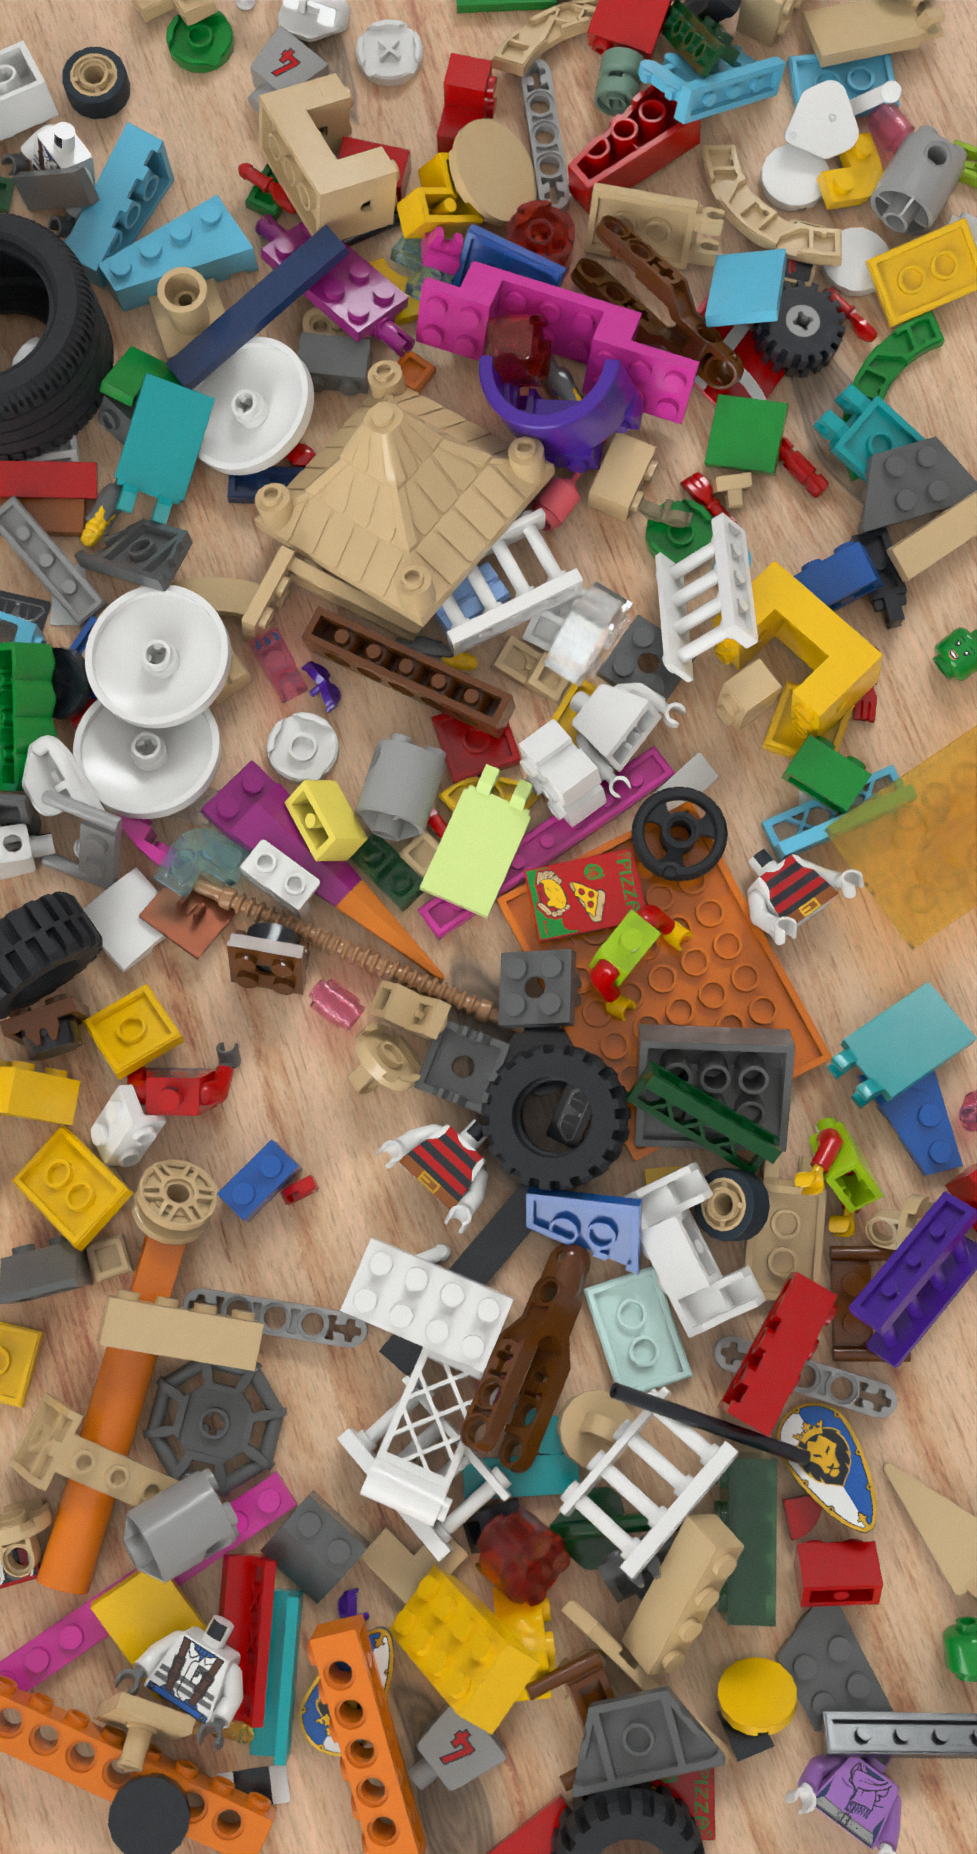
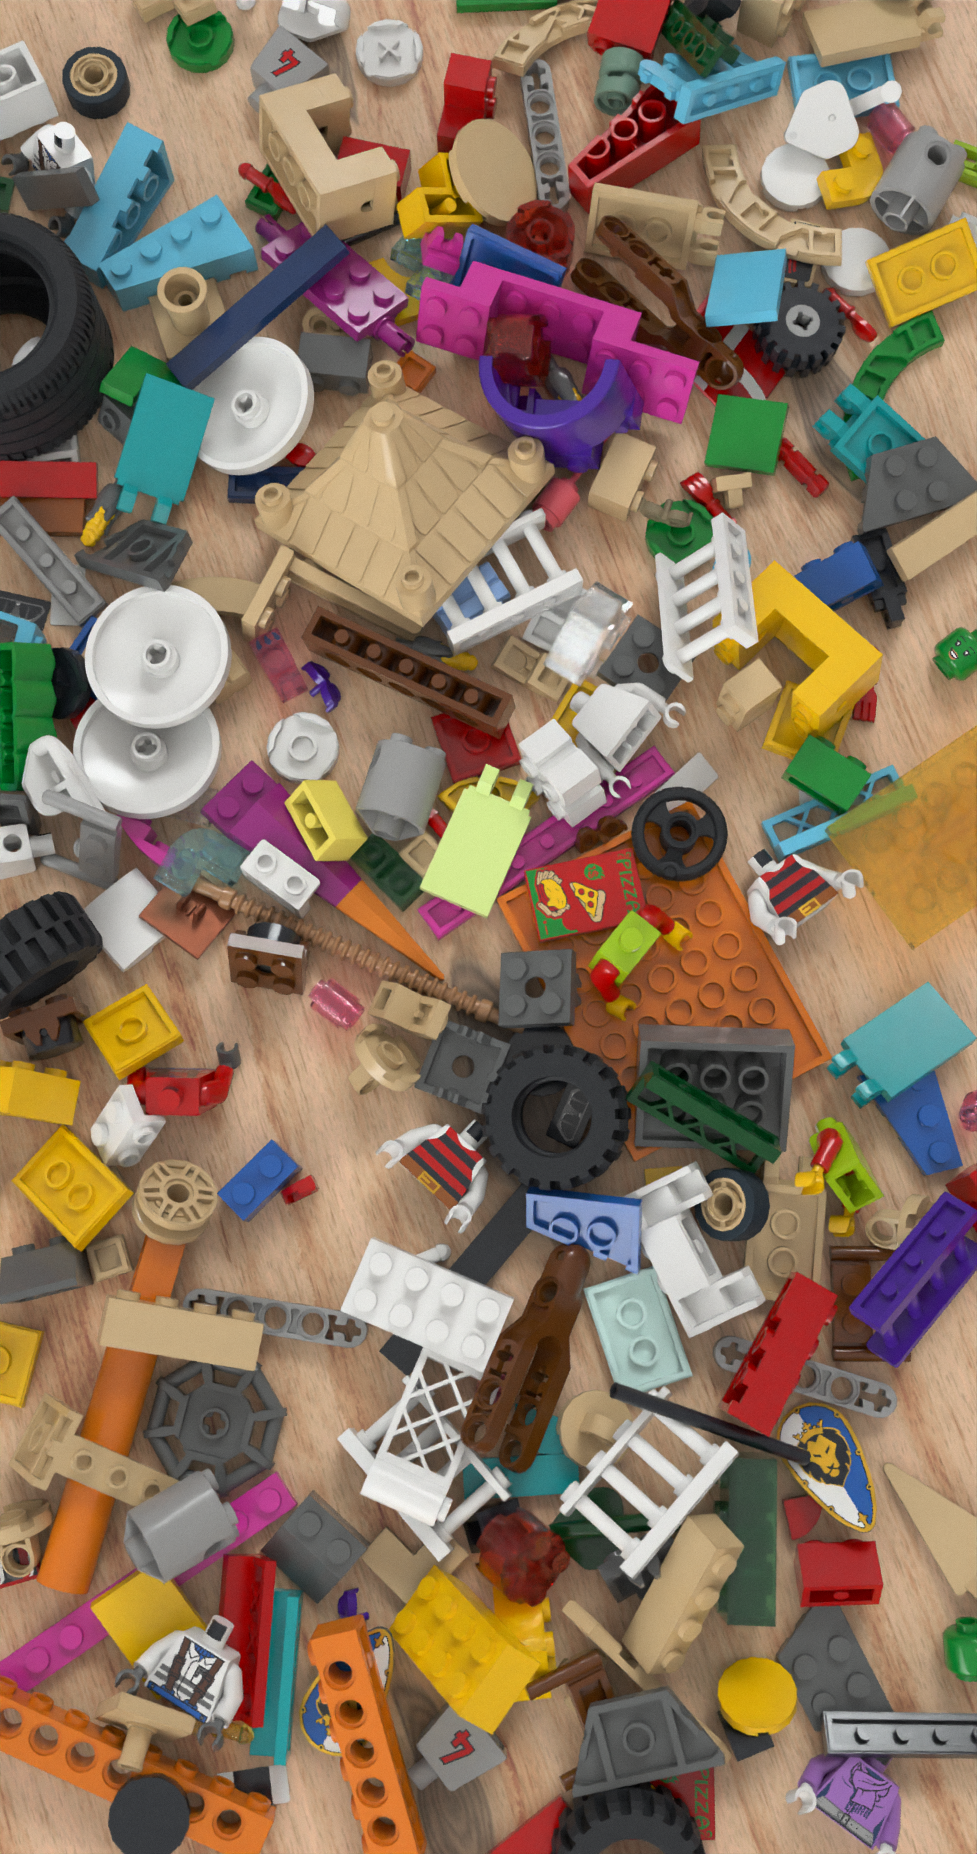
none -> reddish brown piece [574,815,628,854]

